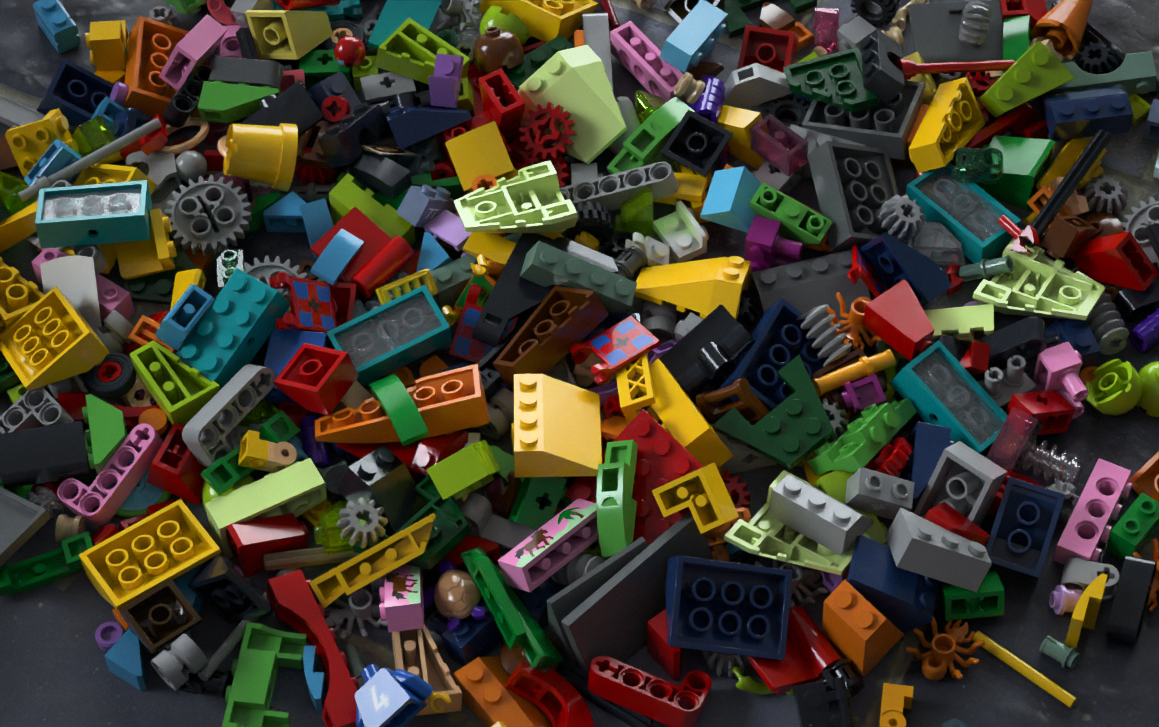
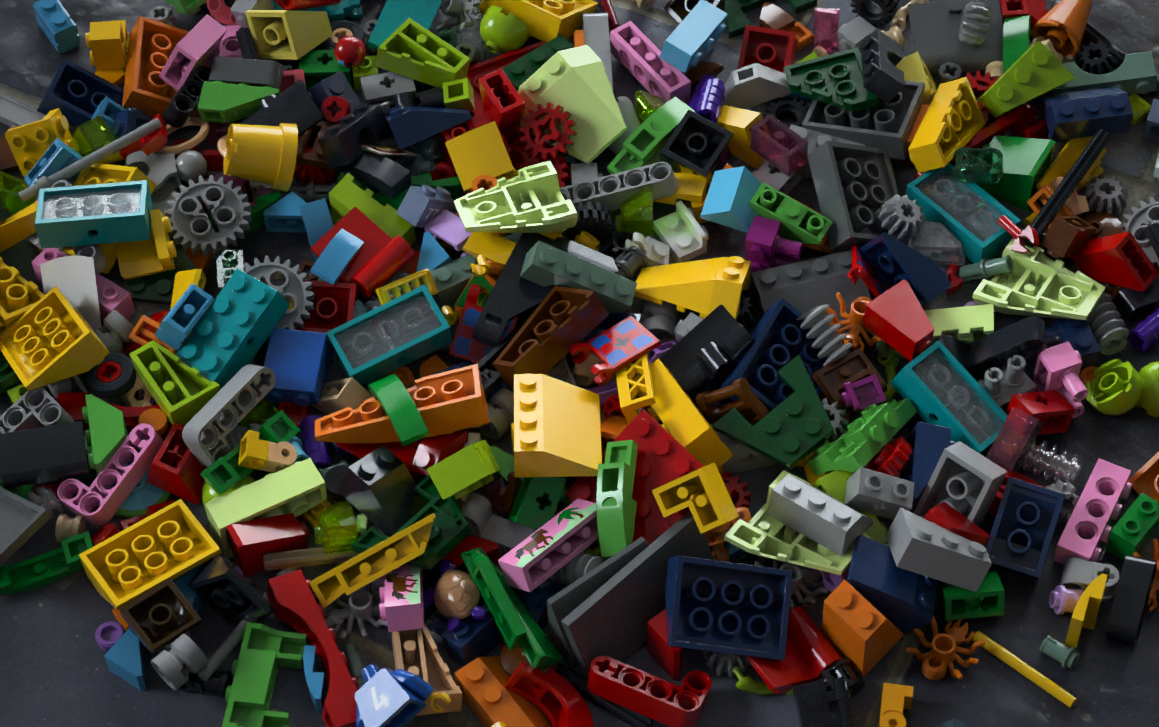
medium lavender tile [110,81,128,106] -> none
red flag [269,272,337,333] -> none
red slope [274,343,359,415] -> none
light grey gear [337,497,388,549] -> none
medium lavender slope [428,53,464,109] -> none
reddish brown cylinder [473,26,525,73] -> none
tan wheel [674,72,705,105] -> none
light orange pin [812,349,896,396] -> none
red piece [896,59,1016,80] -> none
red slope [959,341,990,376] -> none

